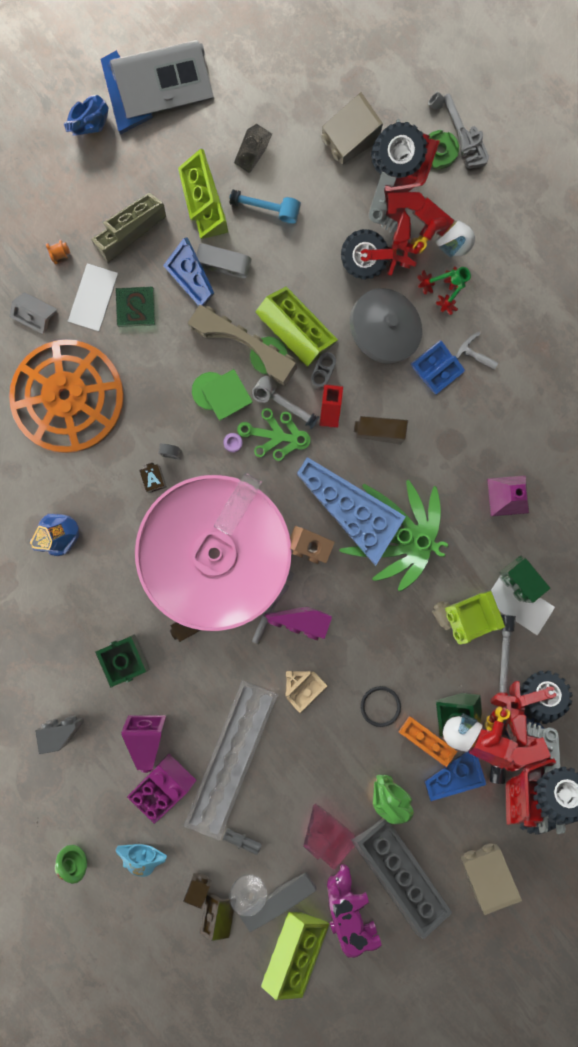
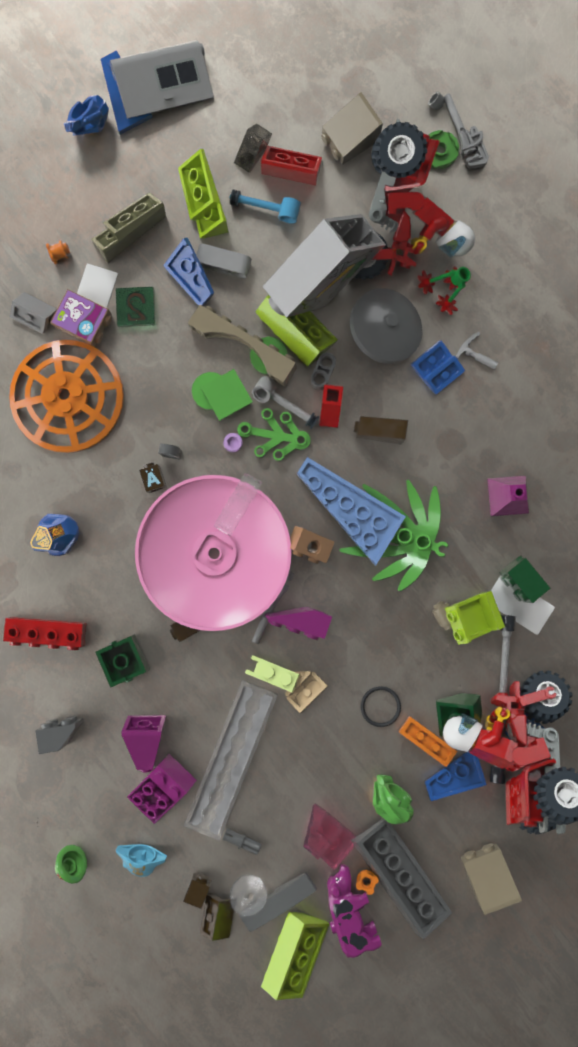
none -> red brick [3,617,87,650]
none -> brick [50,289,112,347]
none -> yellowish green hinge [245,655,300,693]
none -> red slope [261,146,322,186]
none -> light grey brick [263,214,386,318]
none -> orange brick [356,869,379,895]

